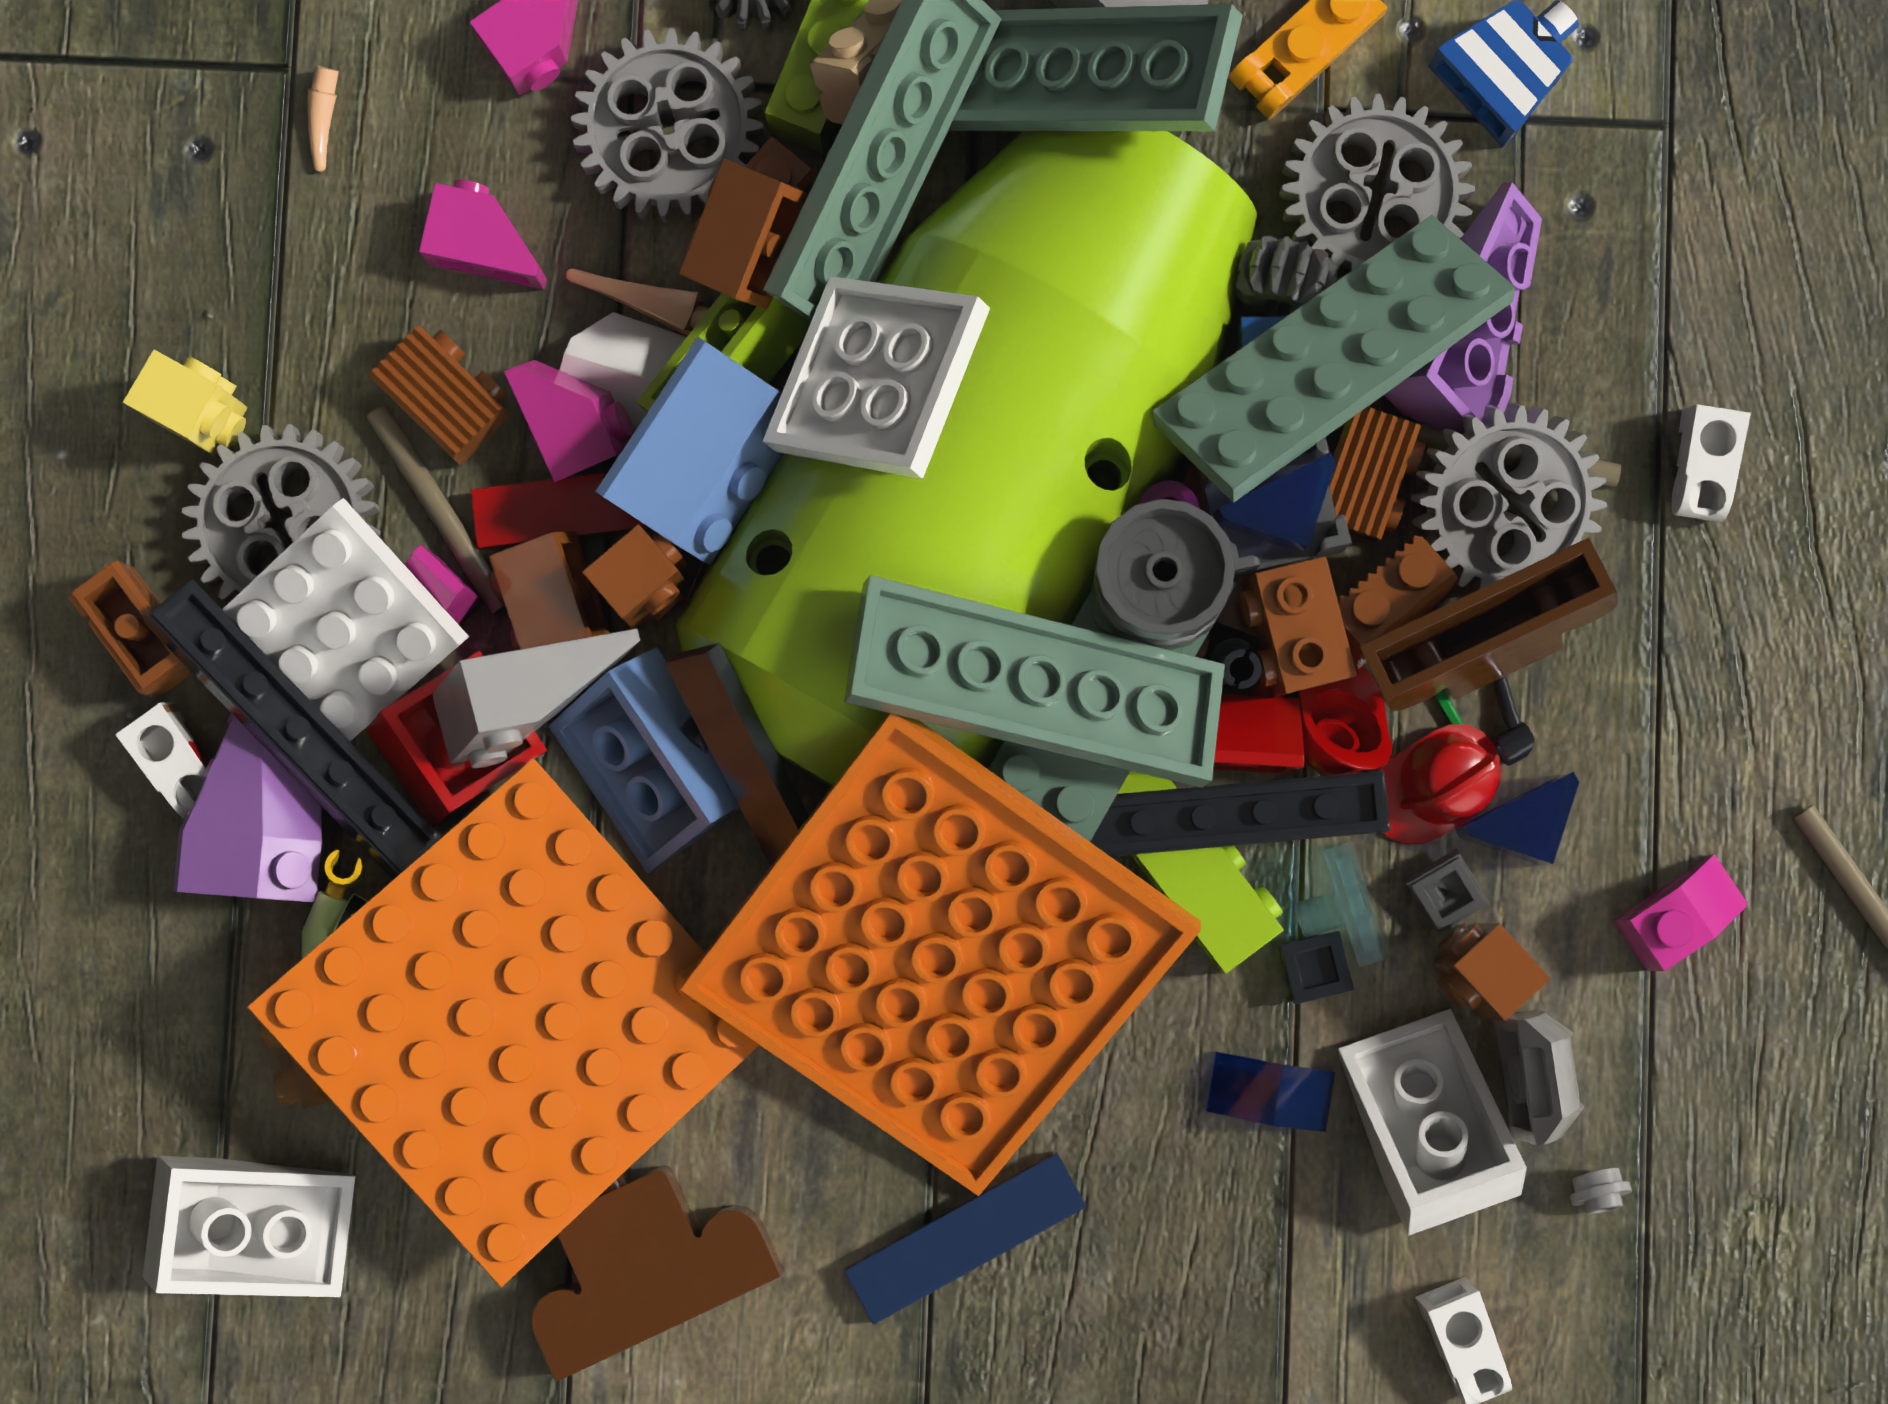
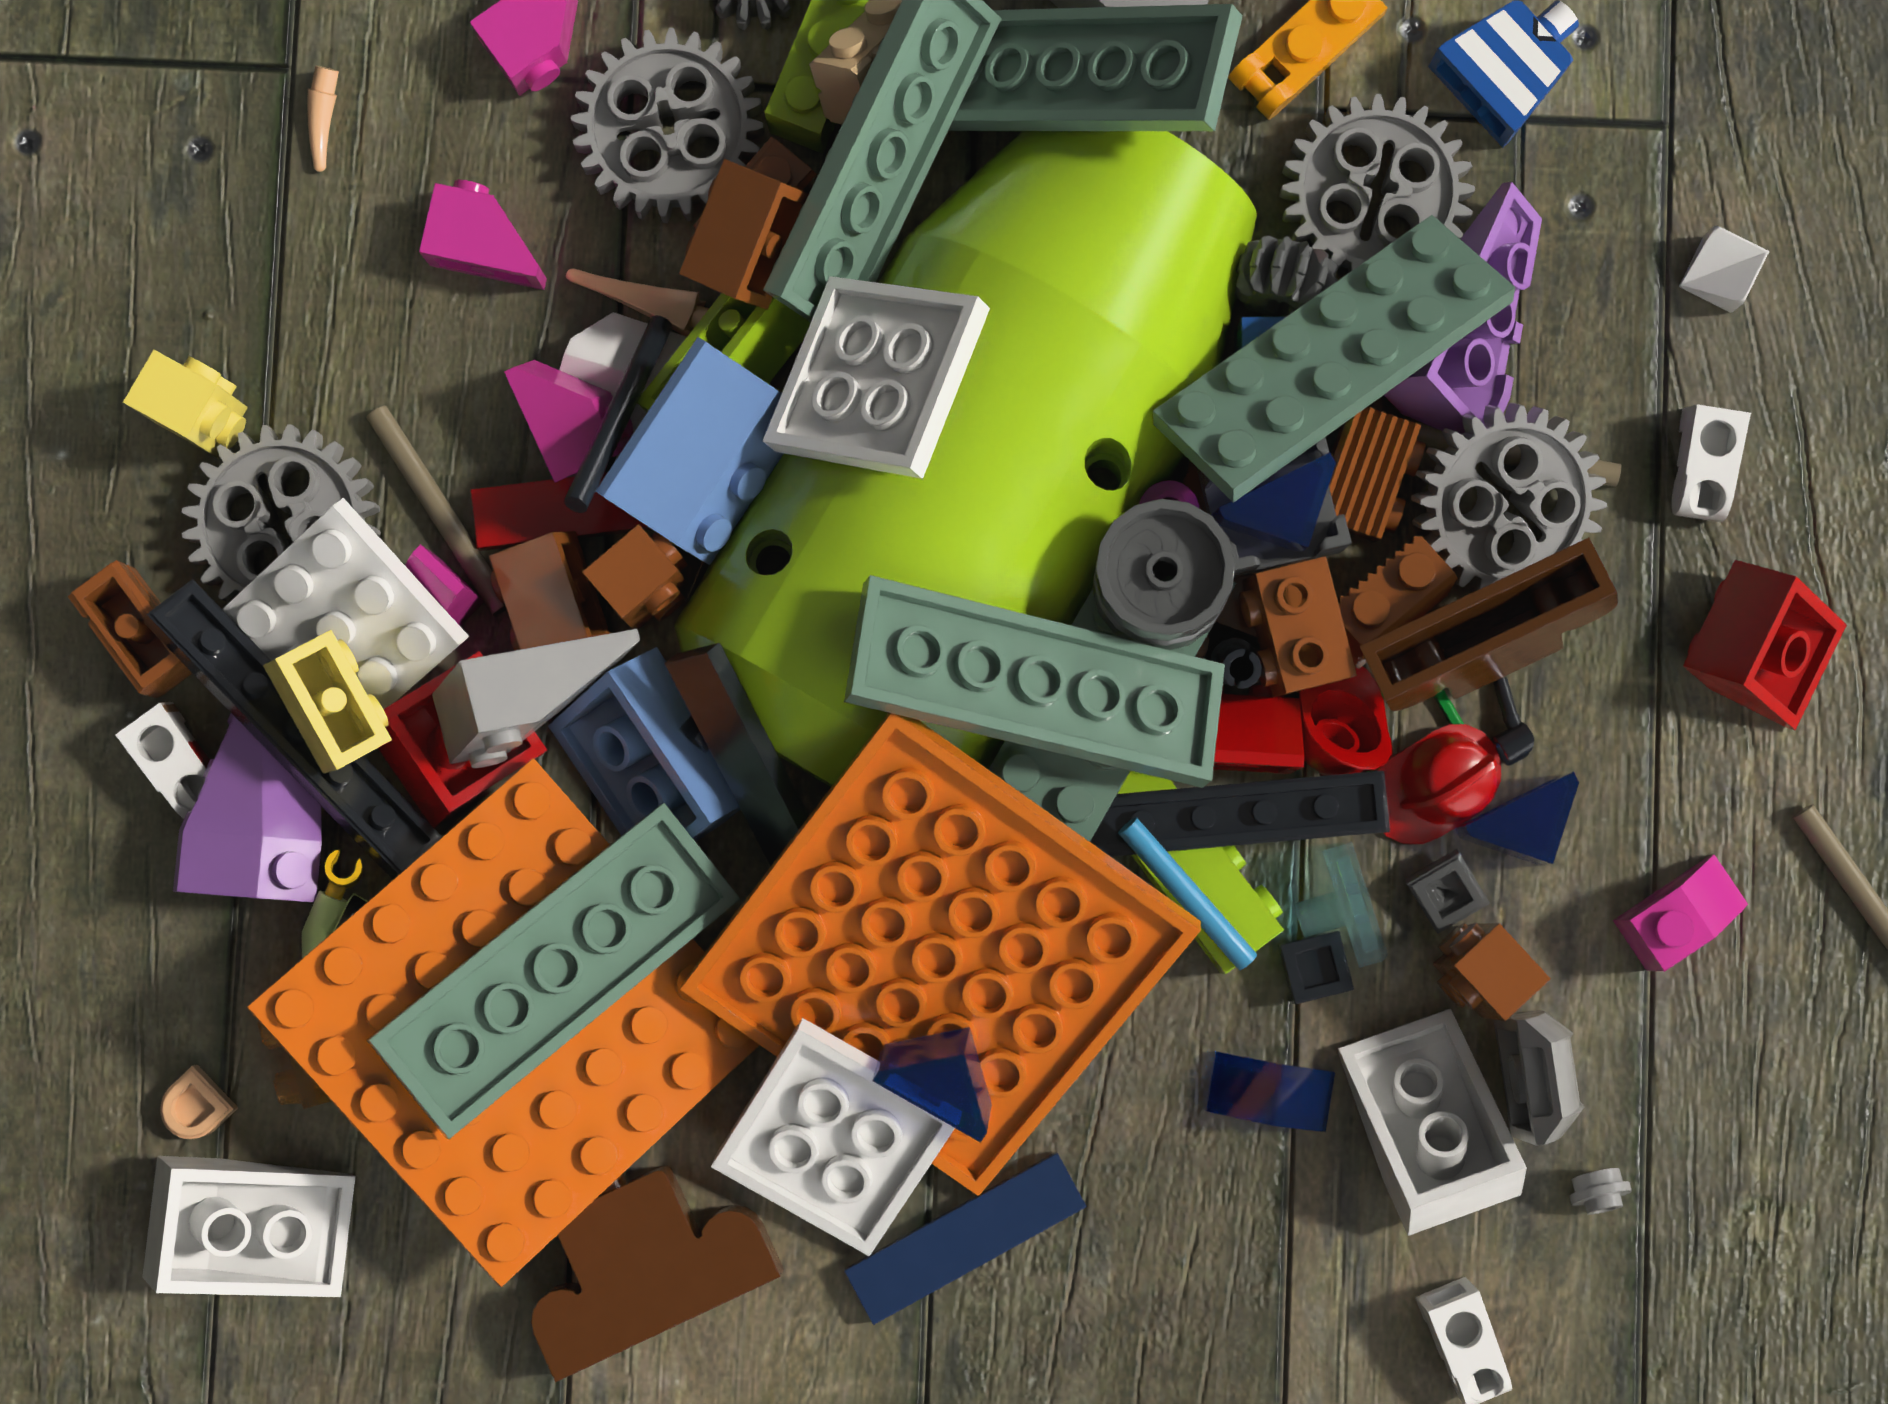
dark orange brick [368,325,511,466] -> none
none -> light nougat tile [160,1065,238,1139]
none -> light yellow brick [263,630,392,774]
none -> sand green plate [367,803,740,1139]
none -> black bar [564,315,672,513]
none -> white plate [711,1018,963,1256]
none -> clear blue slope [872,1027,992,1143]
none -> dark azure bar [1118,817,1257,970]
none -> white slope [1679,226,1769,313]
none -> red slope [1683,560,1847,730]

